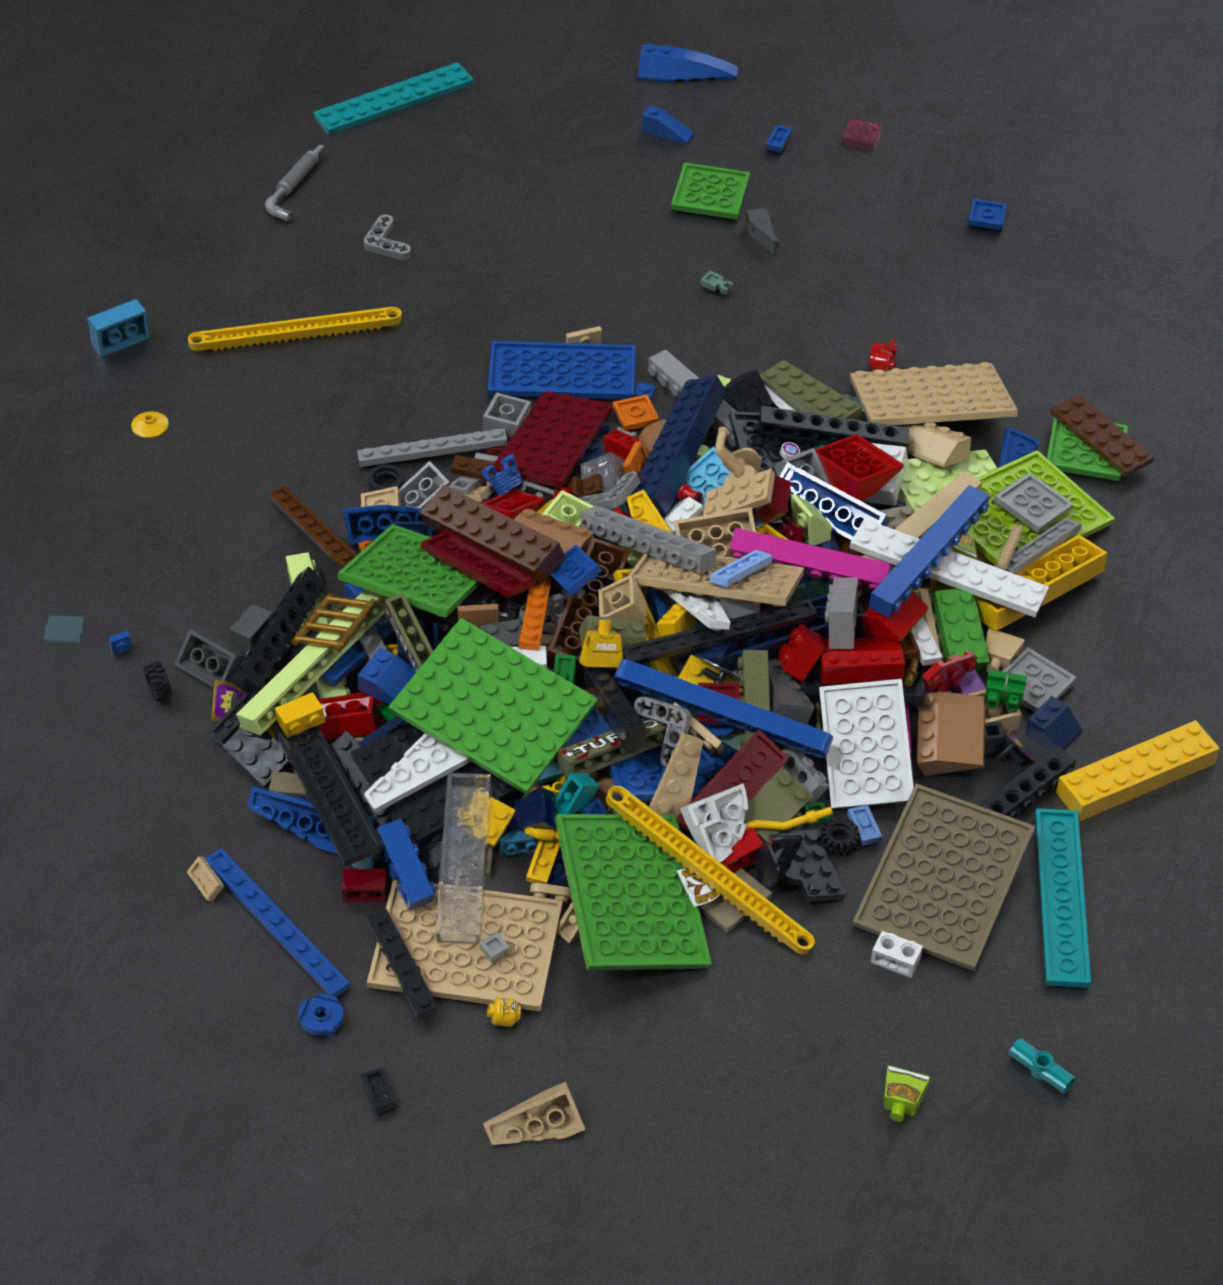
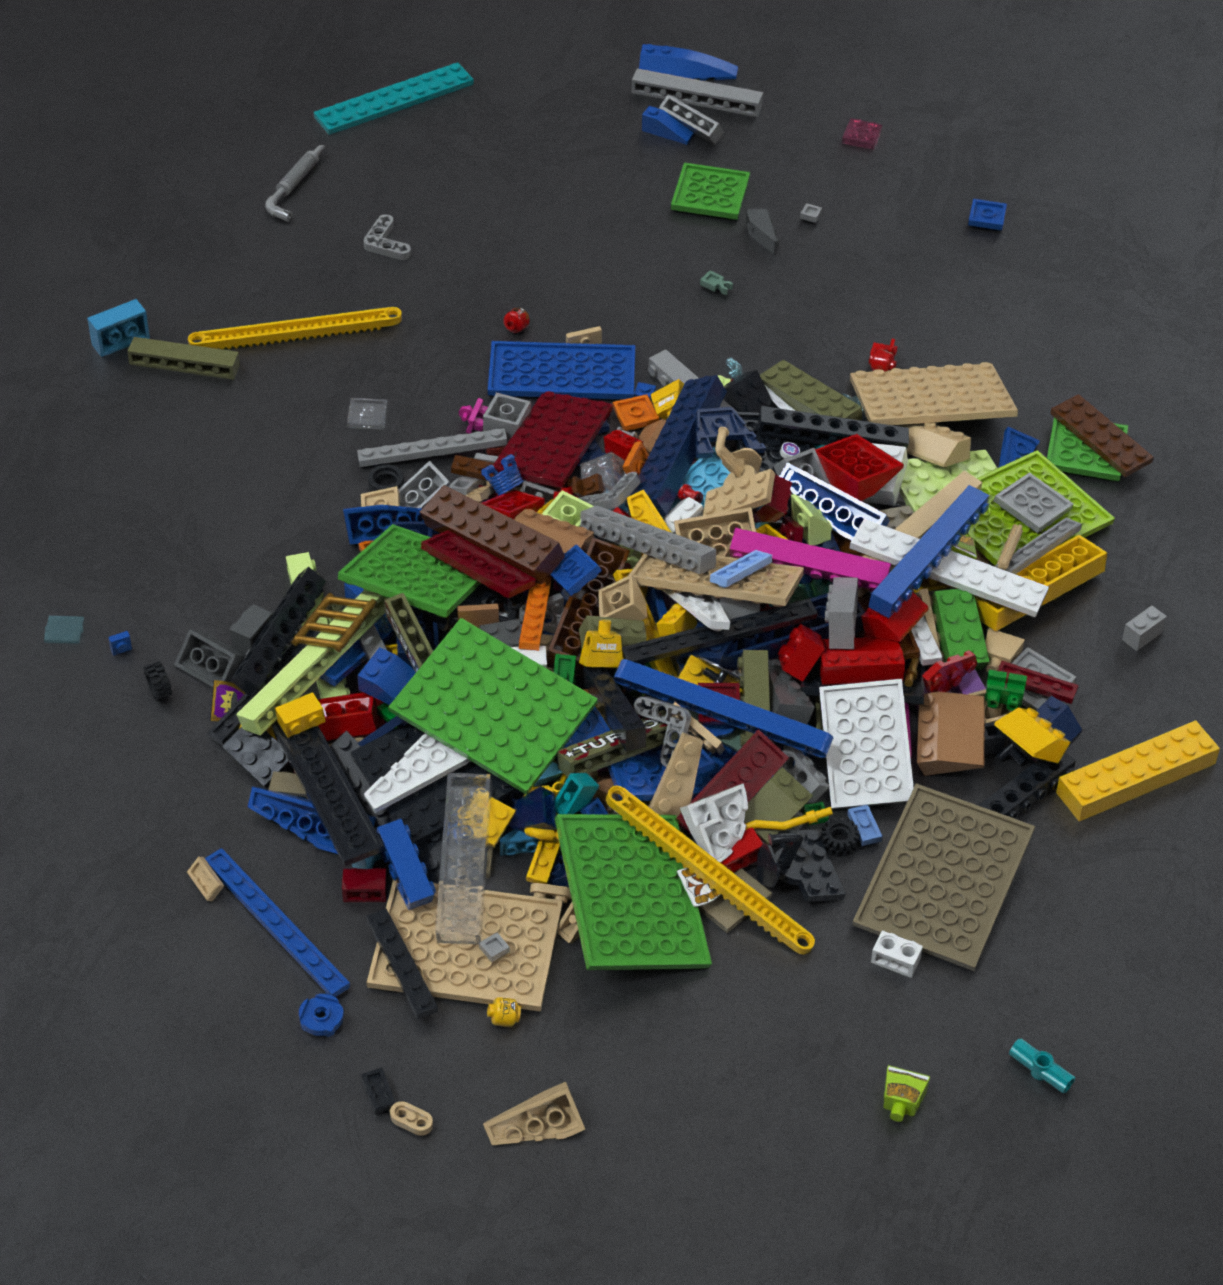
yellow dish [131,411,169,439] -> none
reddish brown plate [268,485,357,569] -> none
blue plate [765,125,792,153] -> none
teal plate [1035,808,1091,988] -> none
none -> olive brick [127,337,240,380]
none -> clear tile [347,398,388,430]
none -> tan plate [390,1101,433,1136]
none -> dark pink hips [459,398,488,434]
none -> red head [504,307,530,334]
none -> light grey brick [631,69,763,117]
none -> yellow torso [651,379,684,420]
none -> light grey brick [659,94,724,145]
none -> dark blue wing [695,407,766,459]
none -> clear light blue arm [725,357,742,379]
none -> light grey plate [800,203,822,223]
none -> yellow slope [994,707,1071,763]
none -> dark red plate [997,661,1079,704]
none -> light grey brick [1122,606,1167,651]

